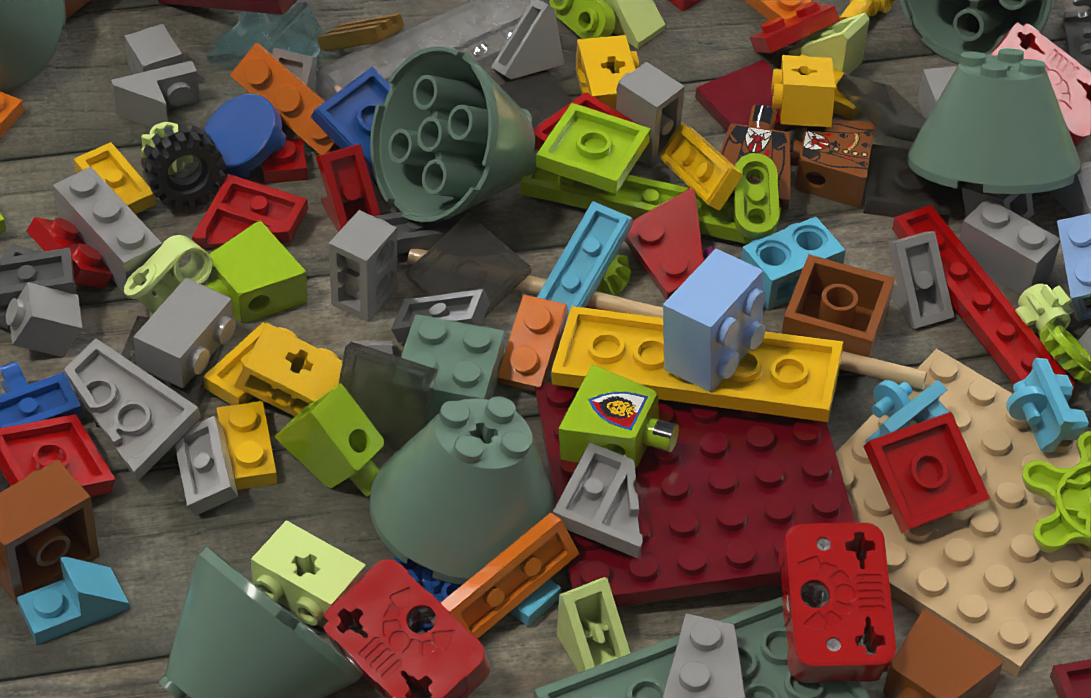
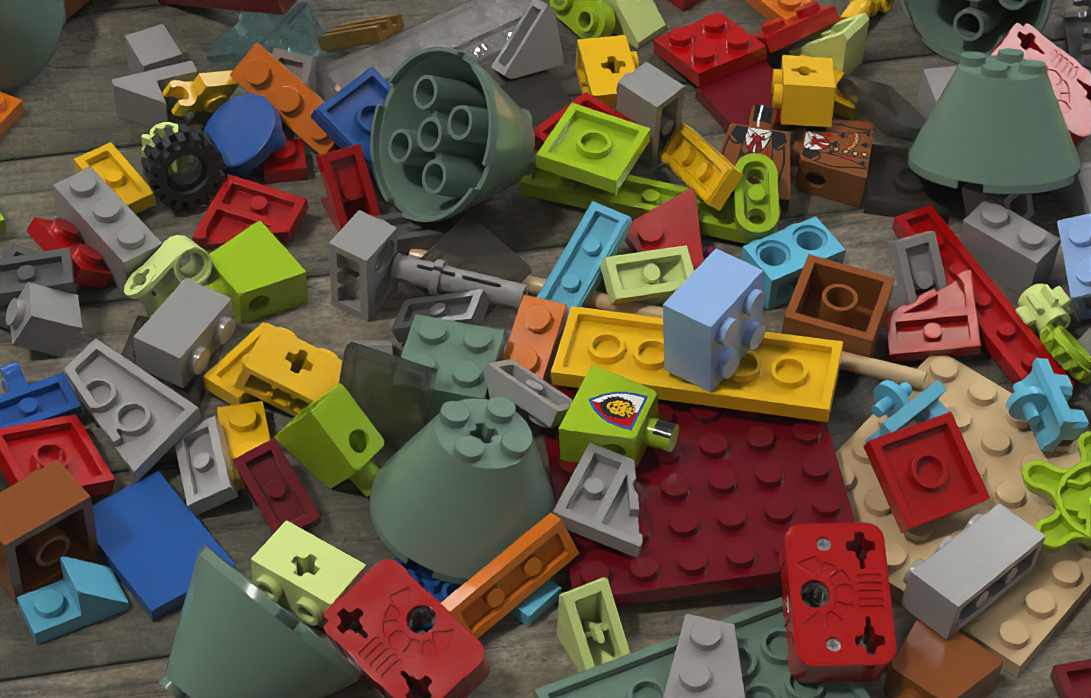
none -> blue tile [92,471,236,621]
none -> yellow plate [162,70,239,116]
none -> dark red plate [232,437,321,535]
none -> light grey pin [391,253,528,312]
none -> light grey slope [483,359,573,428]
none -> yellowish green slope [599,245,694,305]
none -> red plate [653,13,767,87]
none -> wing [885,270,981,363]
none -> light grey brick [900,503,1046,640]

